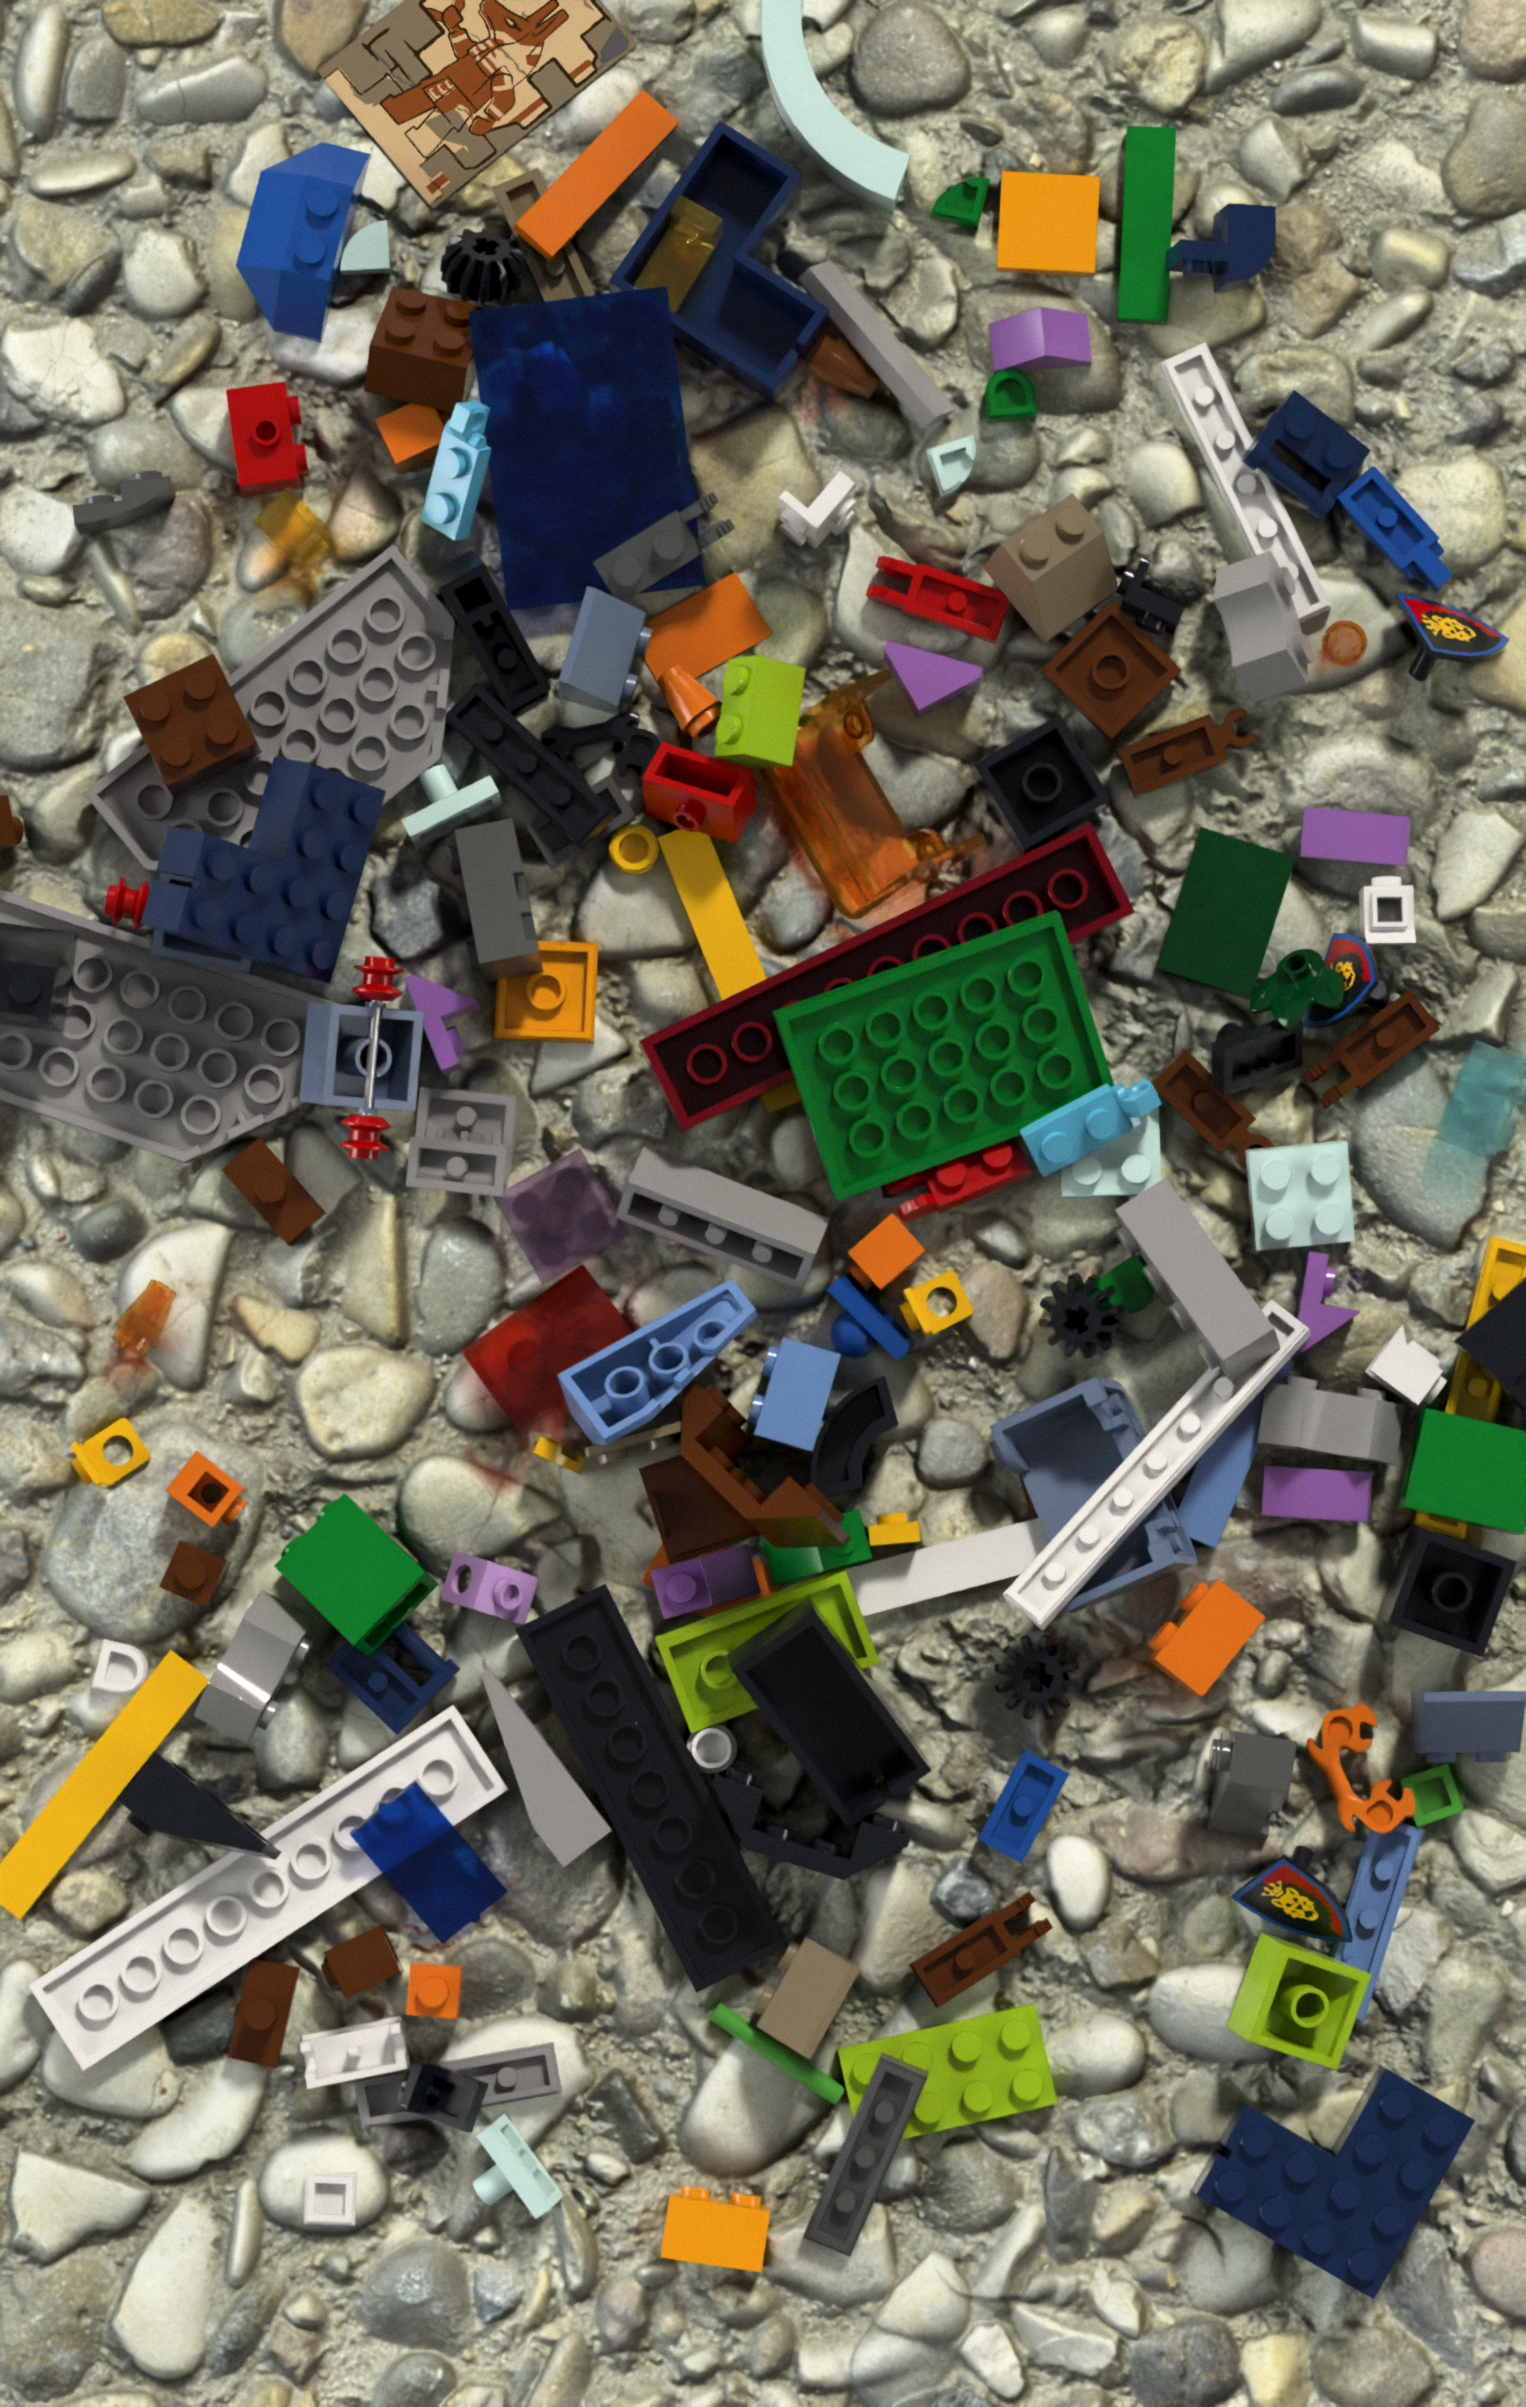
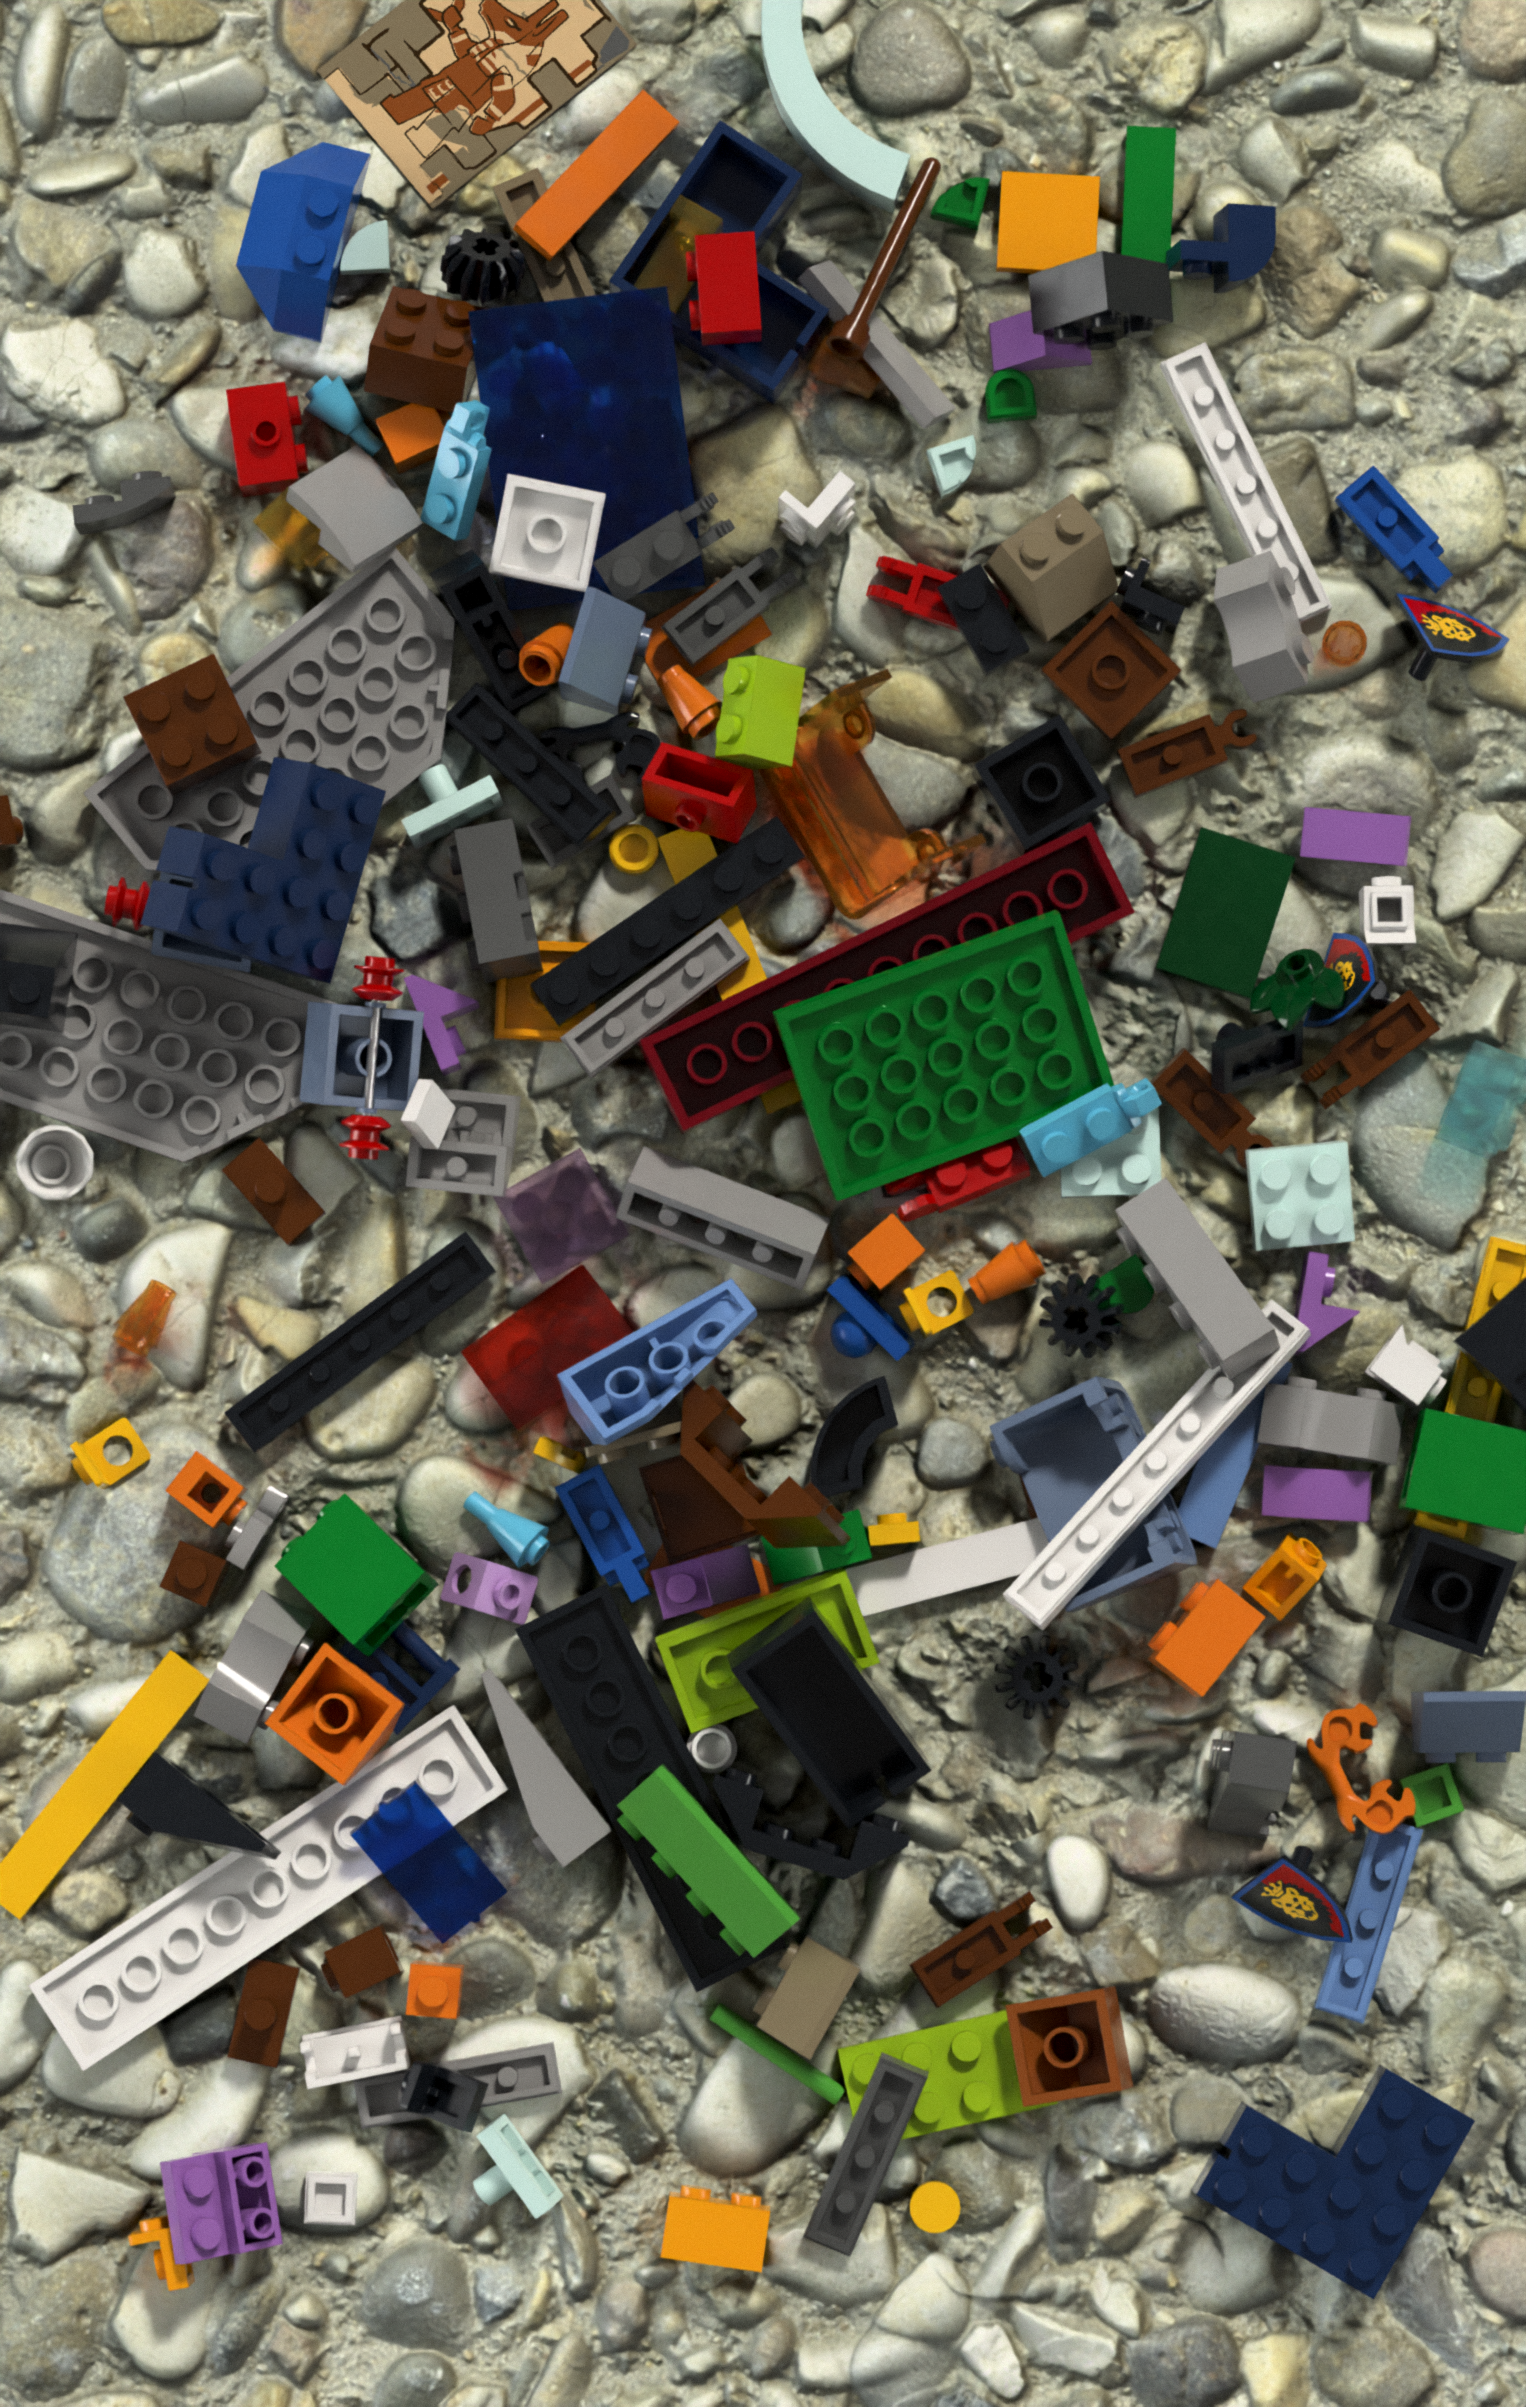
white tile [92,1639,149,1695] -> none
medium blue brick [747,1337,841,1456] -> none
medium lavender slope [884,640,983,719] -> none
blue plate [977,1749,1069,1863] -> none
lime slope [1227,1932,1372,2070] -> none
dark blue plate [1241,390,1371,522] -> none
none -> white hair [16,1124,94,1200]
none -> light orange bracket [128,2215,195,2291]
none -> medium lavender brick [160,2142,283,2264]
none -> black plate [224,1231,497,1453]
none -> light grey plate [224,1485,290,1571]
none -> orange slope [265,1642,405,1785]
none -> light grey slope [286,445,423,573]
none -> medium azure cone [304,375,384,457]
none -> white tile [401,1079,456,1150]
none -> medium azure cone [463,1491,550,1568]
none -> white plate [489,473,606,592]
none -> orange cone [519,622,574,686]
none -> black plate [530,816,805,1027]
none -> blue hinge [555,1464,652,1604]
none -> light grey tile [560,918,750,1079]
none -> bright green slope [617,1764,800,1958]
none -> dark grey hinge [661,547,798,668]
none -> red brick [686,231,762,346]
none -> reddish brown piece [826,157,941,360]
none -> yellow tile [909,2180,960,2233]
none -> black plate [936,564,1030,676]
none -> orange cone [968,1239,1046,1305]
none -> dark orange slope [1005,1986,1134,2107]
none -> black brick [1028,251,1173,350]
none -> light orange bracket [1242,1532,1327,1621]

